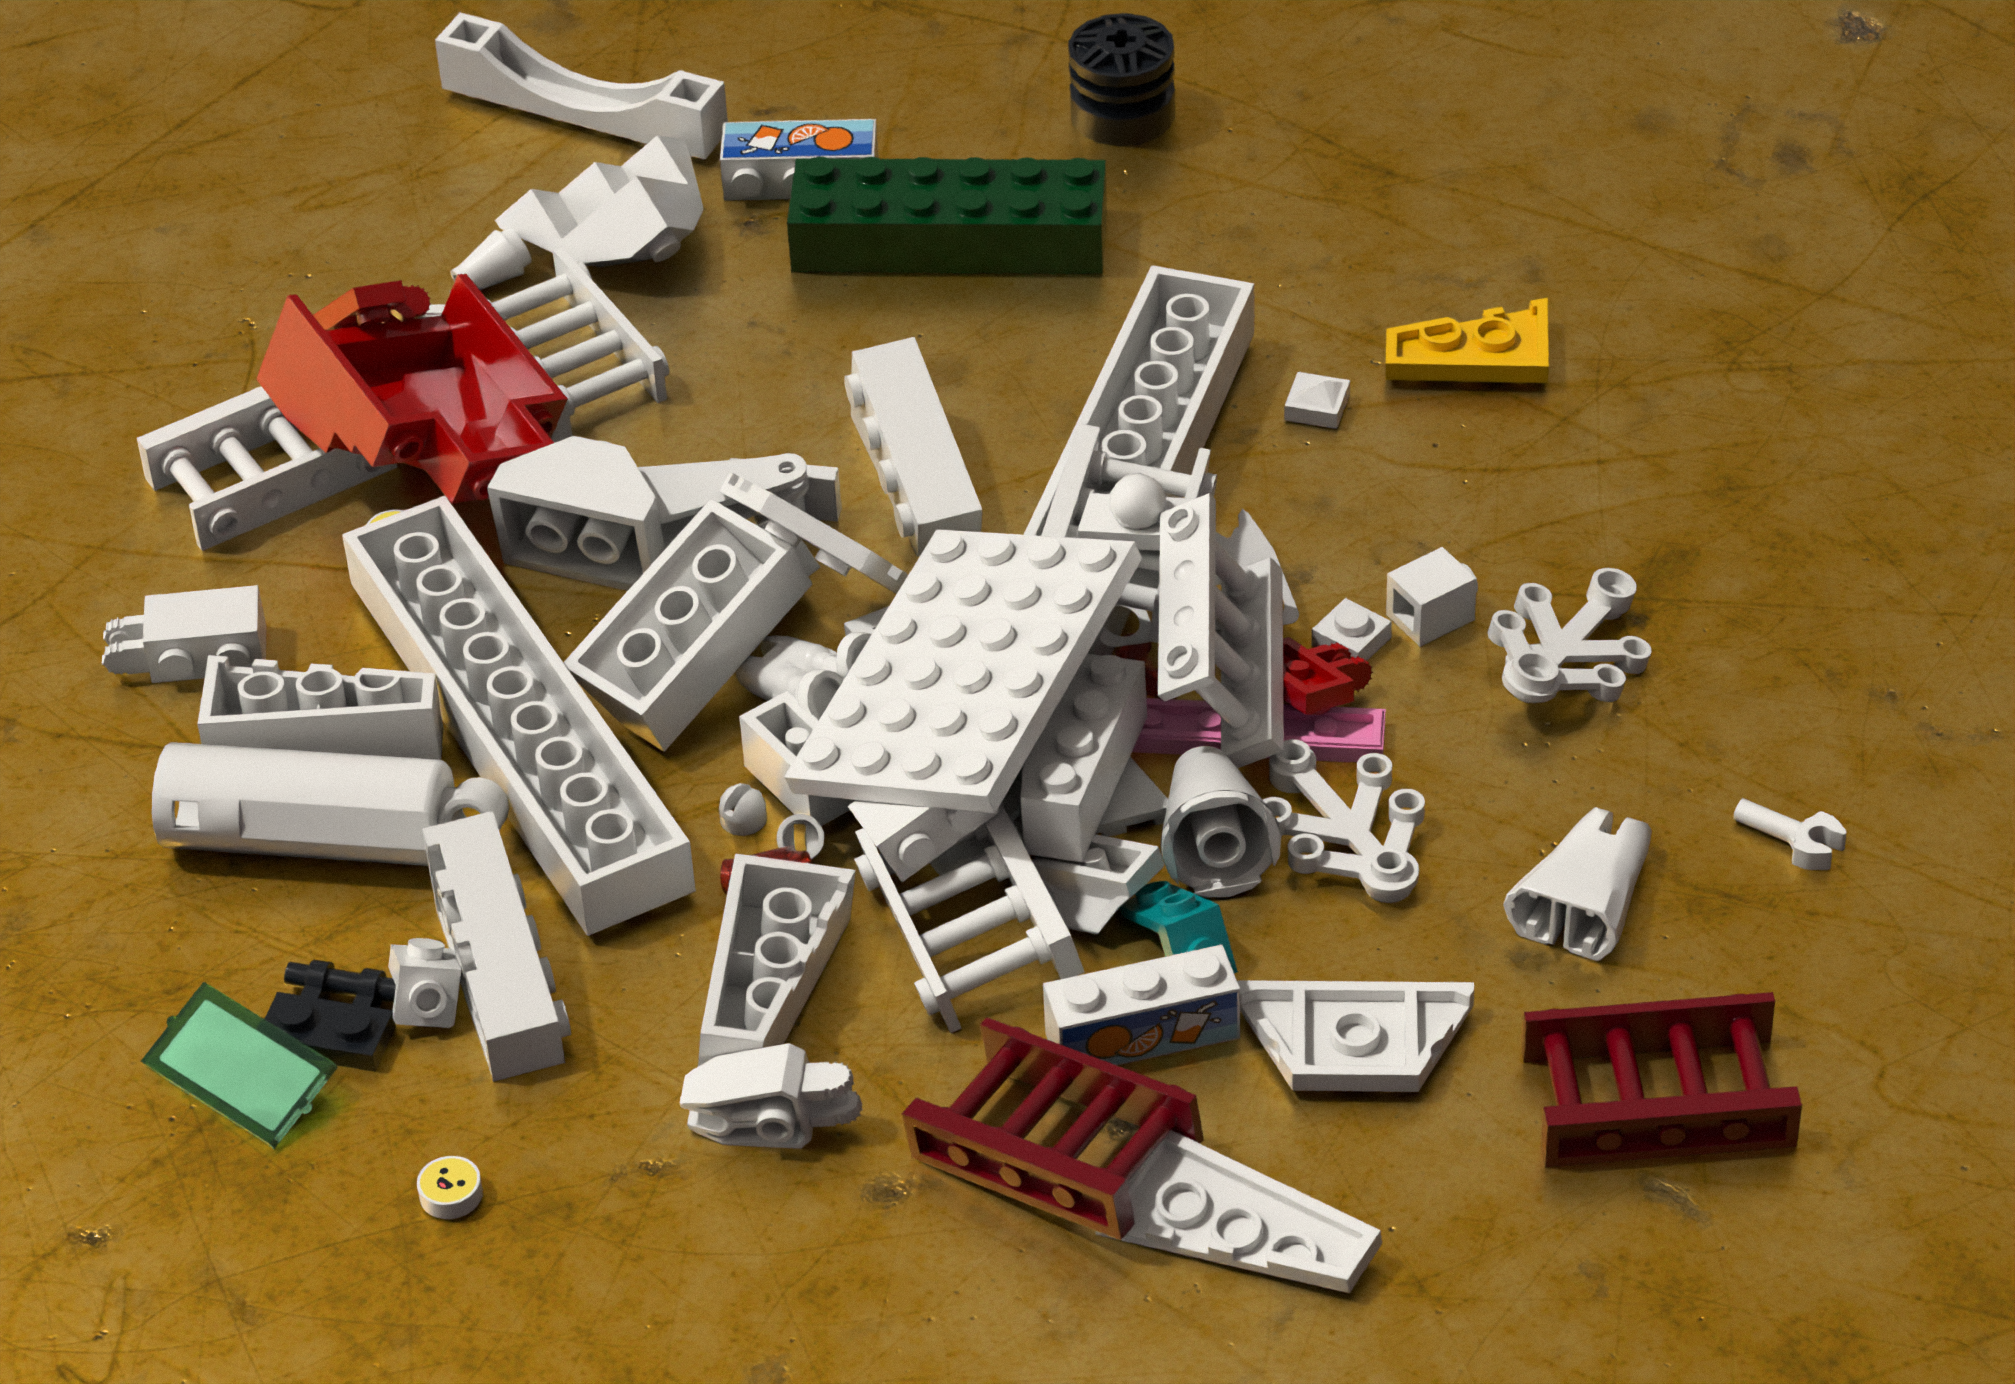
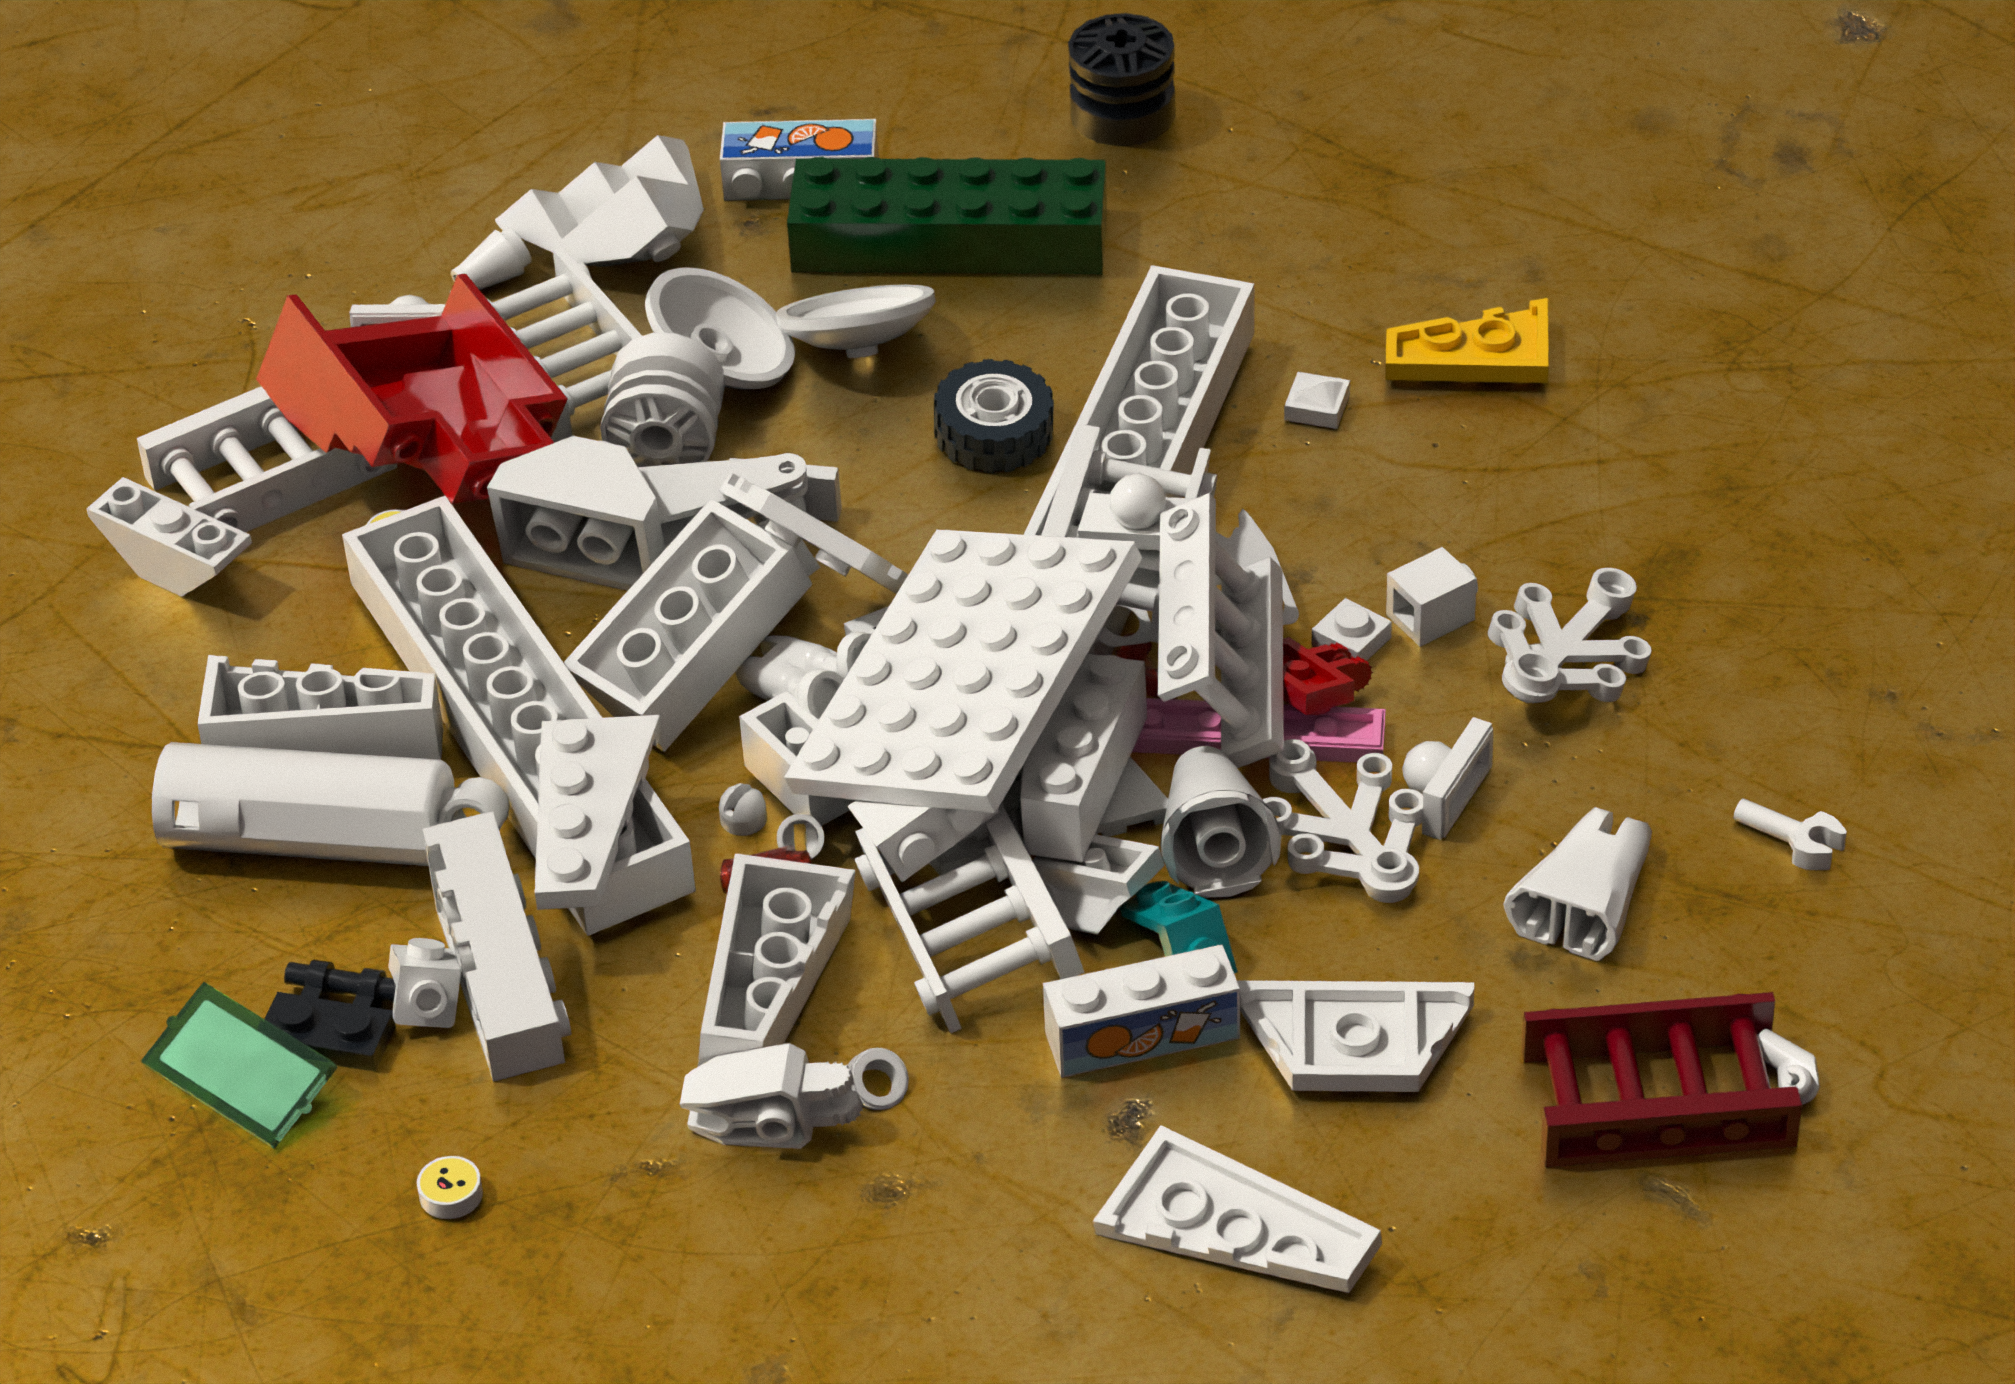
white hinge [102,585,266,683] -> none
red hinge [313,280,431,331] -> none
white arch [435,13,728,159] -> none
white wedge [844,337,982,557] -> none
dark red fence [902,1017,1204,1240] -> none
none -> white slope [86,477,252,597]
none -> white wing [535,715,662,910]
none -> white wheel [600,333,725,467]
none -> white dish [645,268,795,390]
none -> white dish [776,285,935,358]
none -> white piece [848,1048,909,1110]
none -> black wheel [934,359,1054,473]
none -> white tile [1402,717,1493,840]
none -> white arm [1758,1029,1820,1105]

